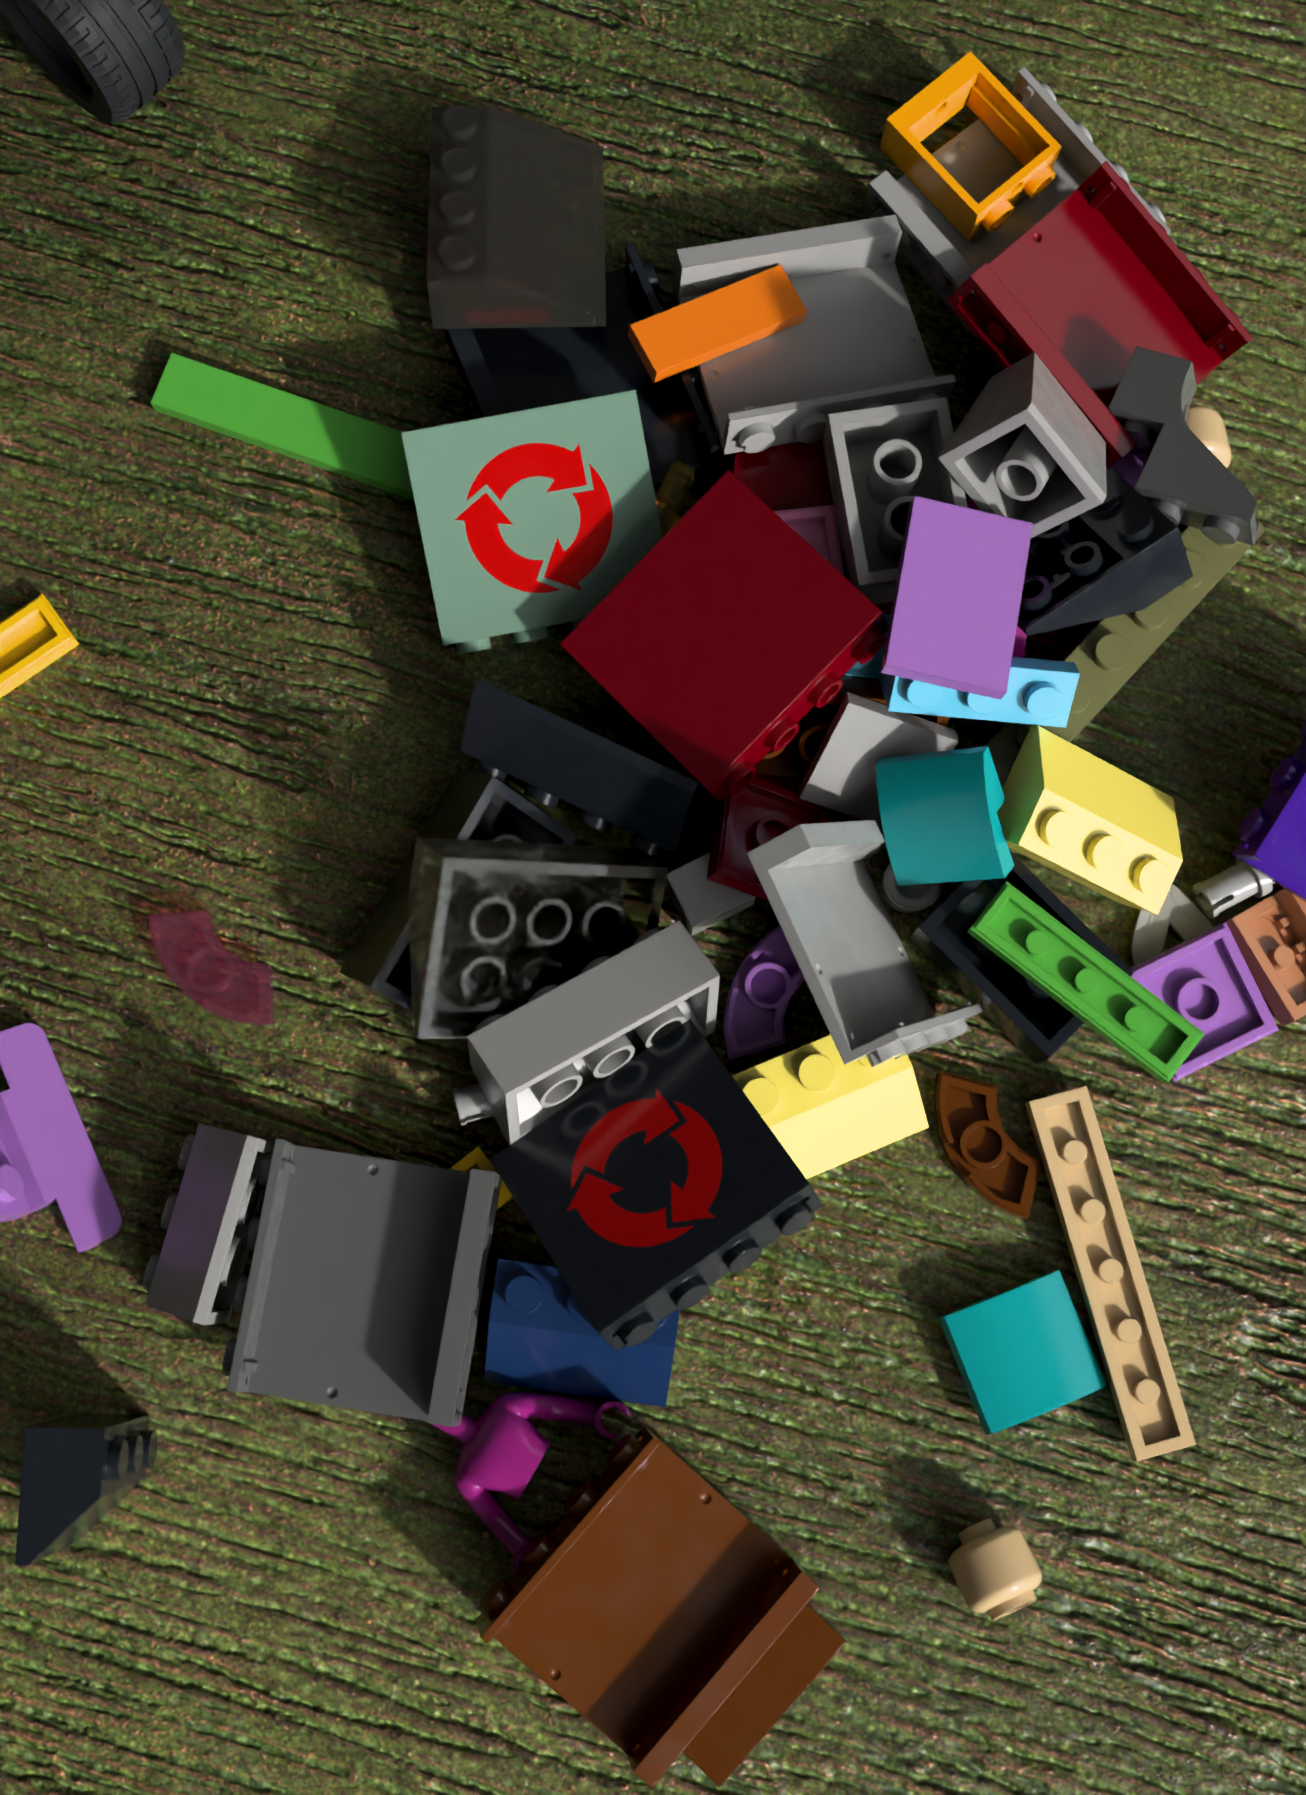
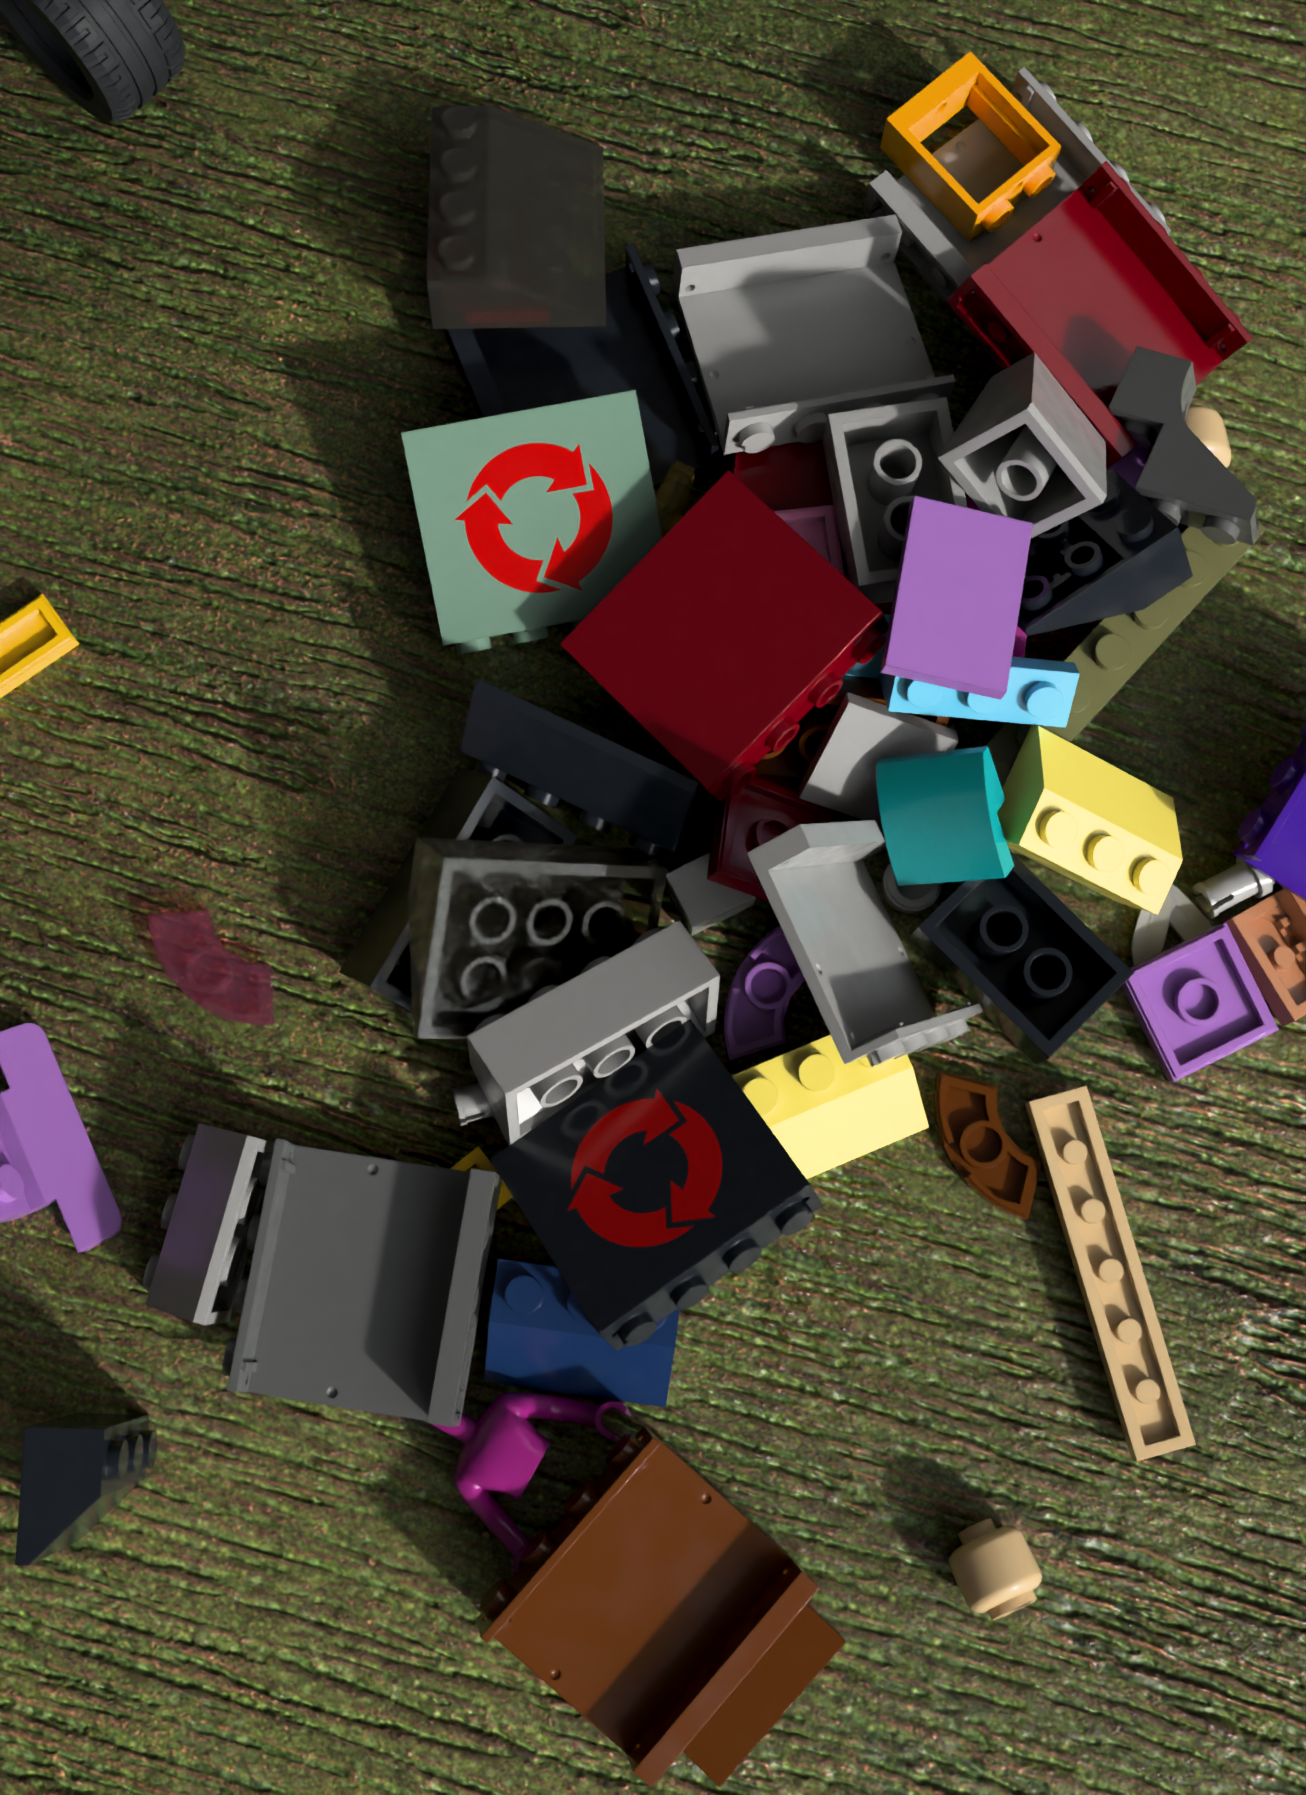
bright green tile [151,353,414,500] -> none
orange tile [627,264,808,383] -> none
teal slope [938,1270,1107,1435] -> none
bright green tile [967,882,1204,1084] -> none

